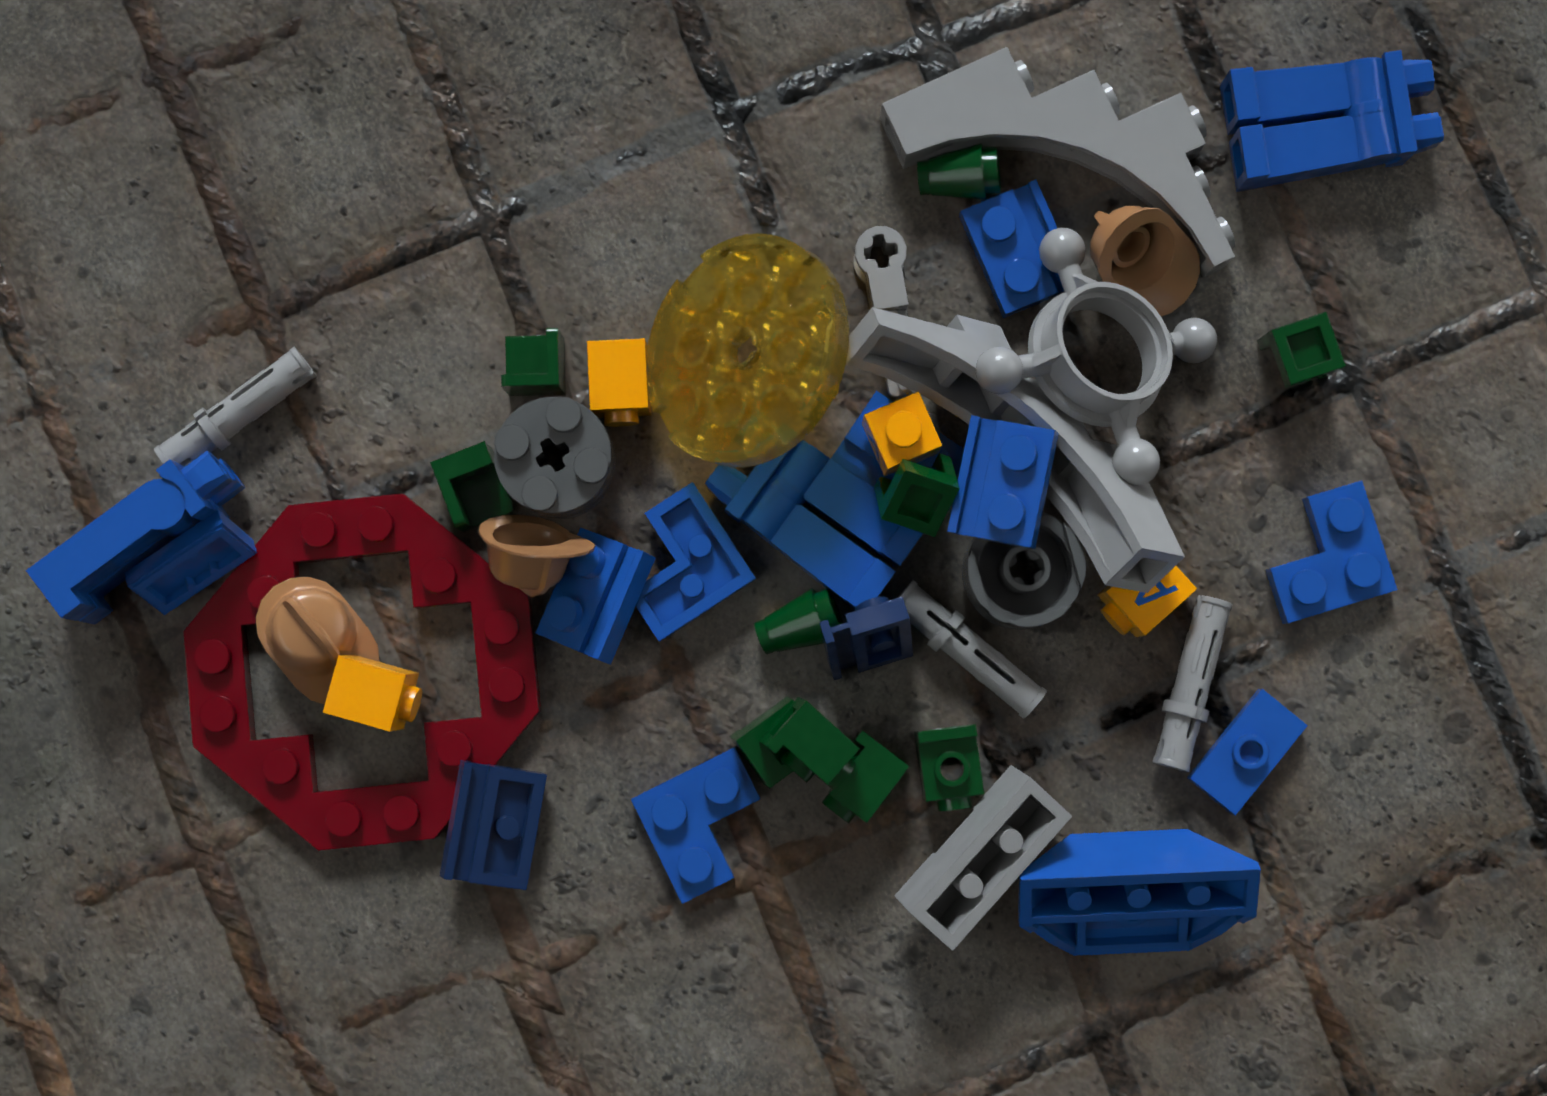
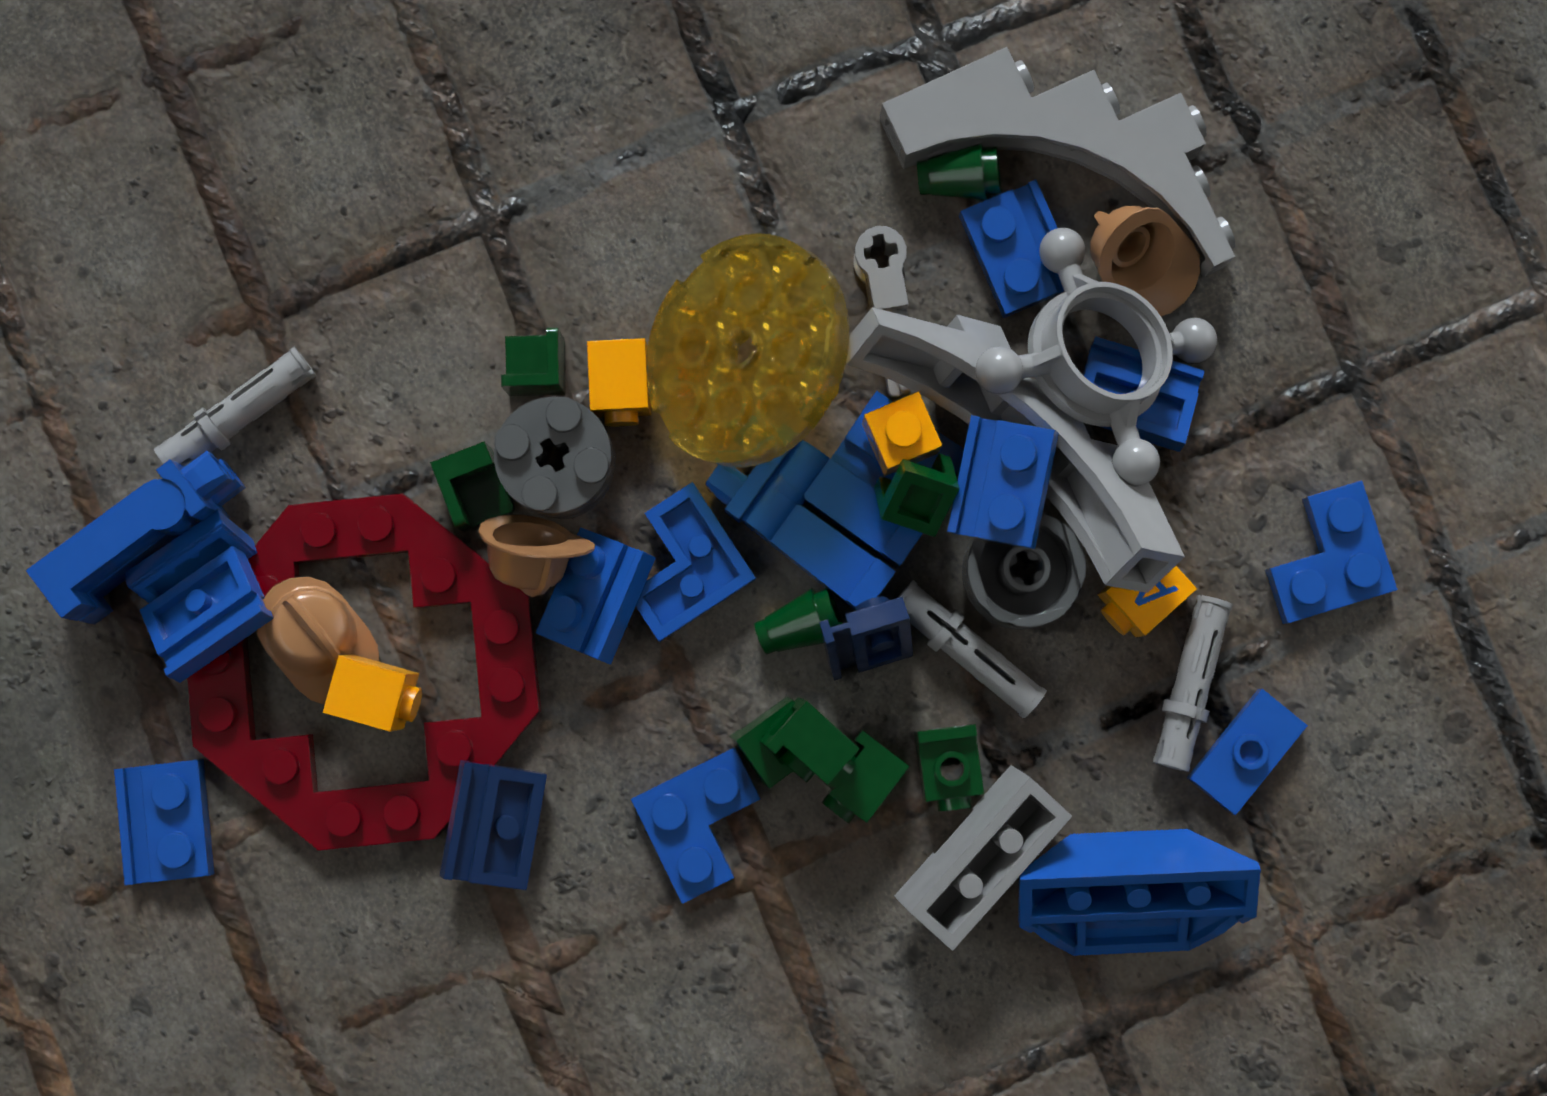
blue hips [1220,50,1444,192] -> none
dark green panel [1257,312,1346,388] -> none
none -> blue plate [114,759,215,885]
none -> blue plate [140,545,273,683]
none -> blue plate [1082,336,1205,452]

